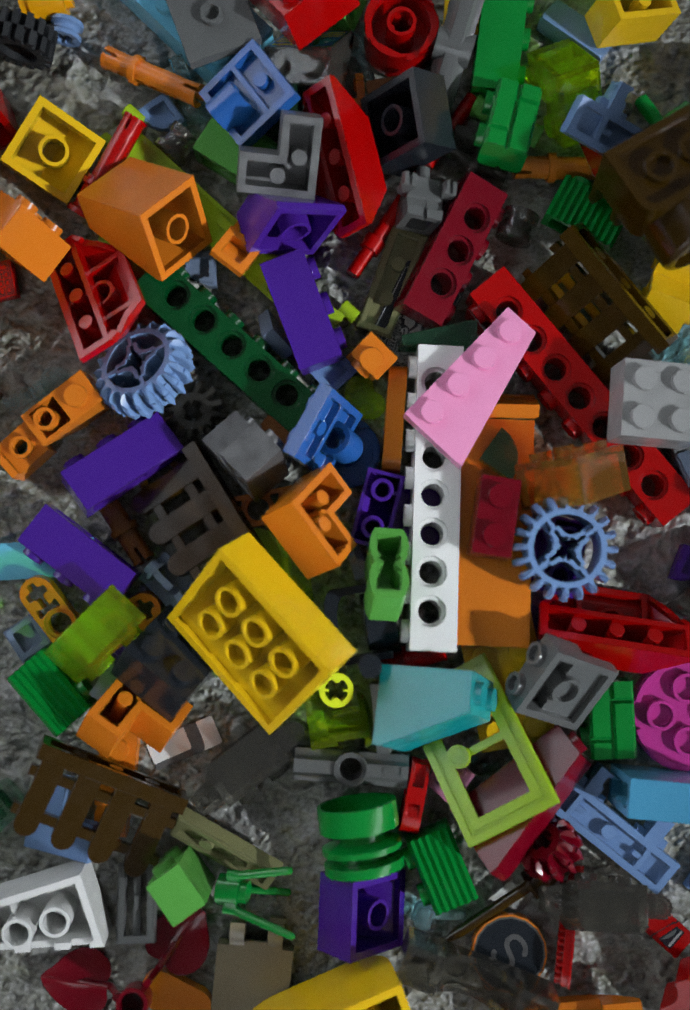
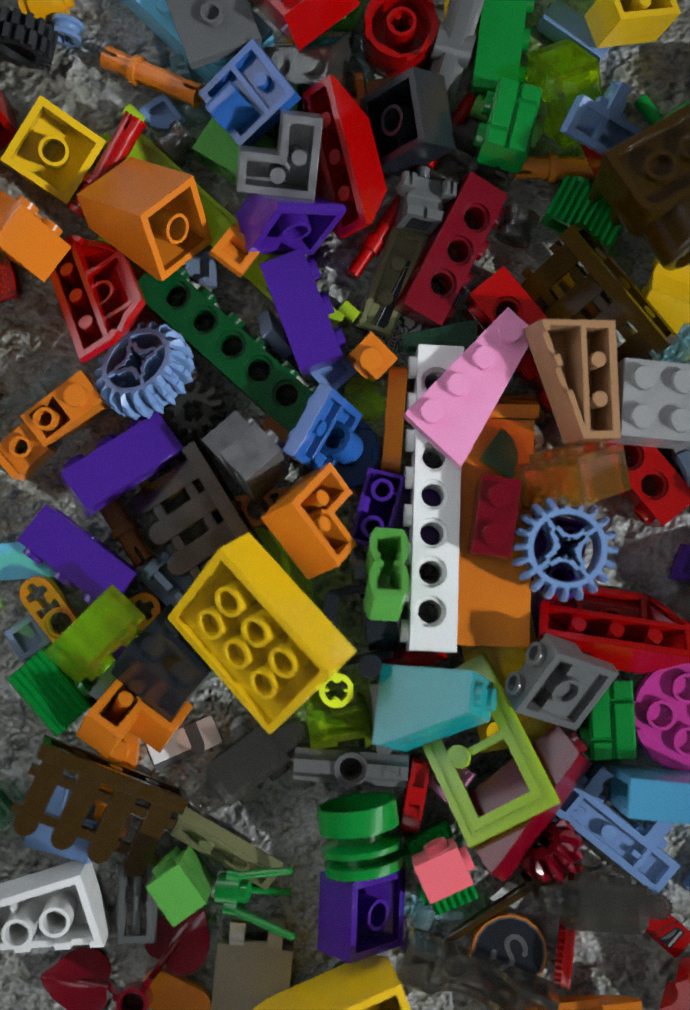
none -> coral brick [411,837,476,904]
none -> medium nougat wedge [523,319,621,444]

